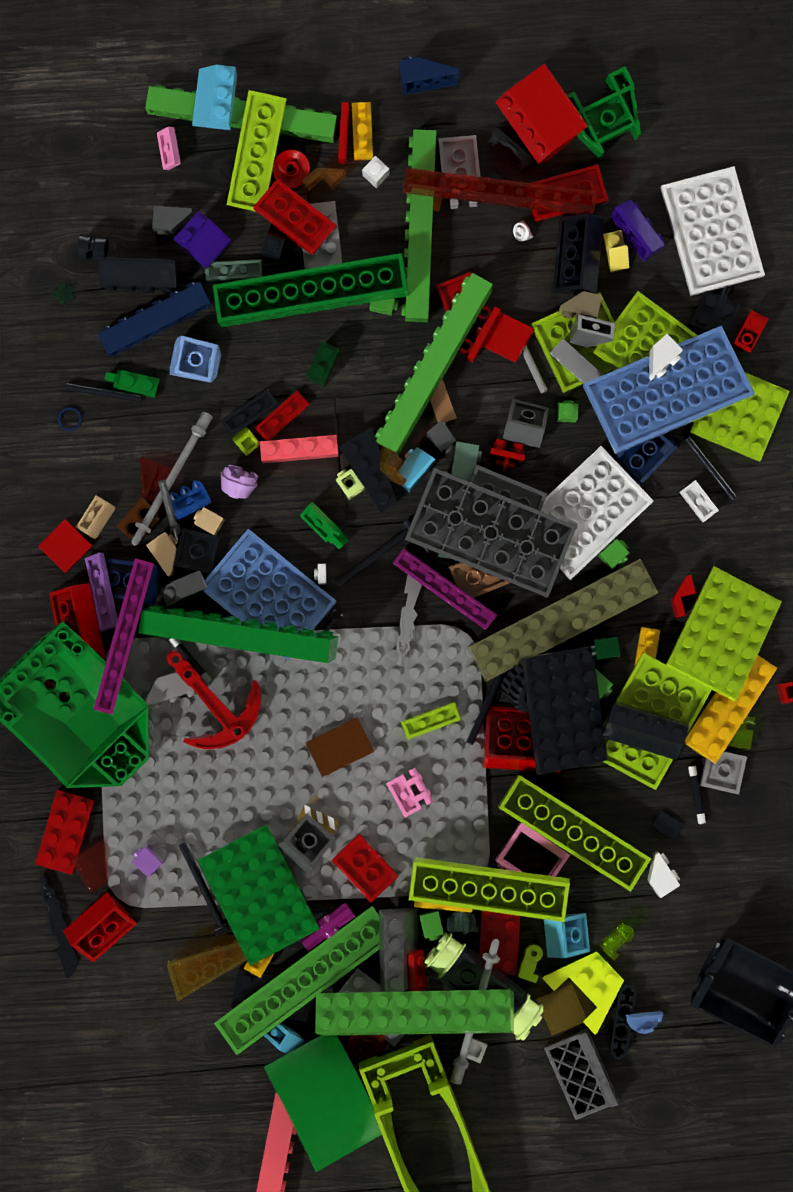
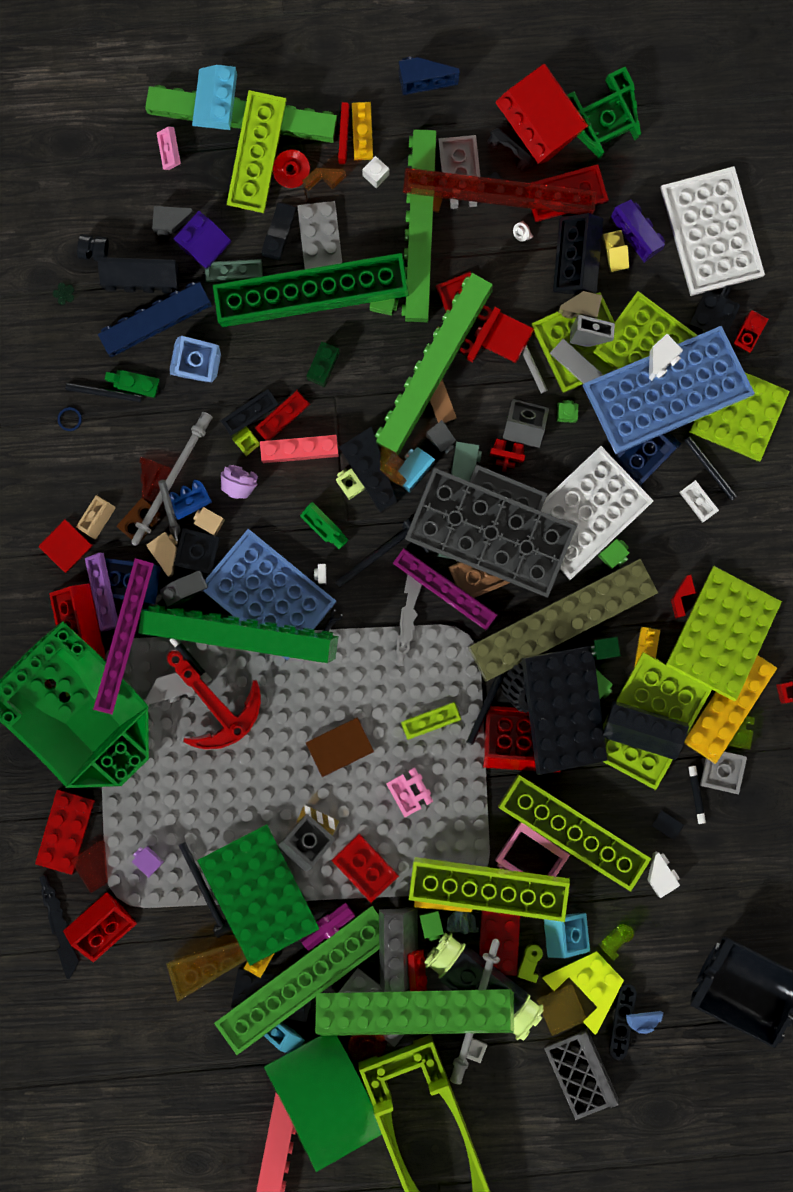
red plate [253,179,337,256] -> none

